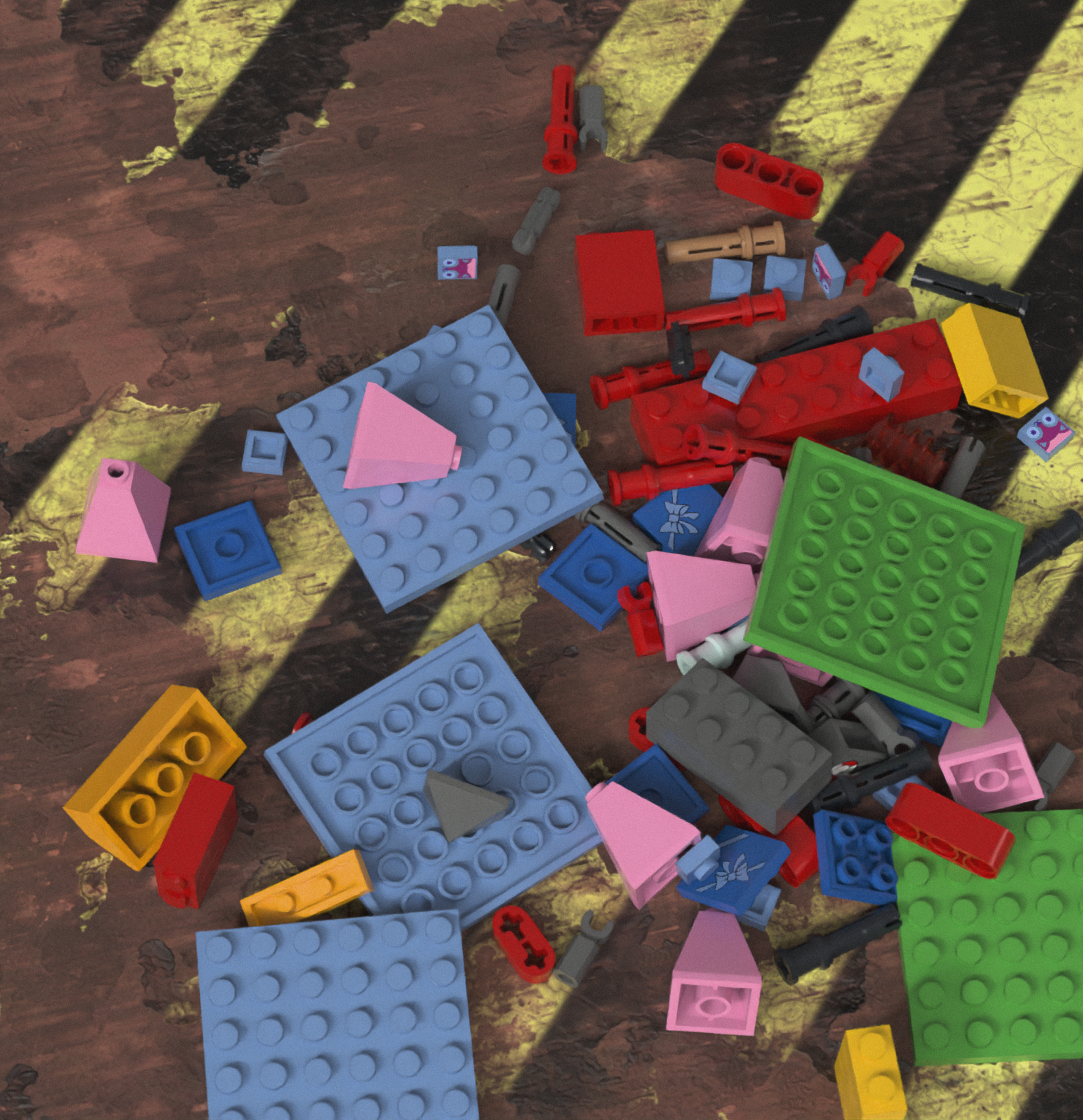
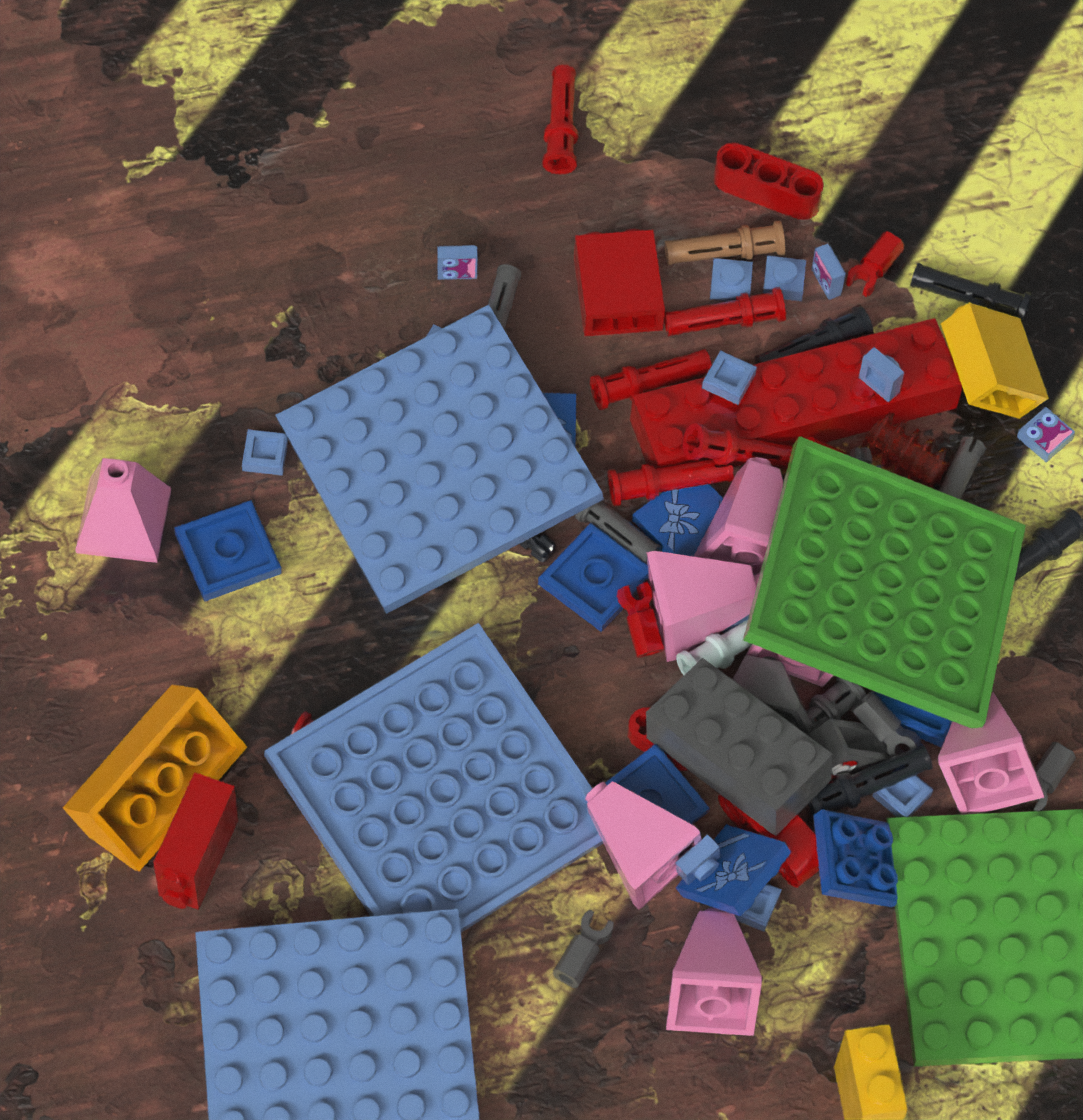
light orange plate [240,849,374,927] -> none
bright pink slope [343,382,462,489] -> none
dark grey slope [422,769,510,843] -> none
red beam [492,906,555,984] -> none
dark grey axle [512,186,561,255] -> none
dark grey bar [579,86,608,151] -> none
black axle [666,321,695,379] -> none
black pin [773,903,902,986] -> none
red beam [885,782,1016,879] -> none

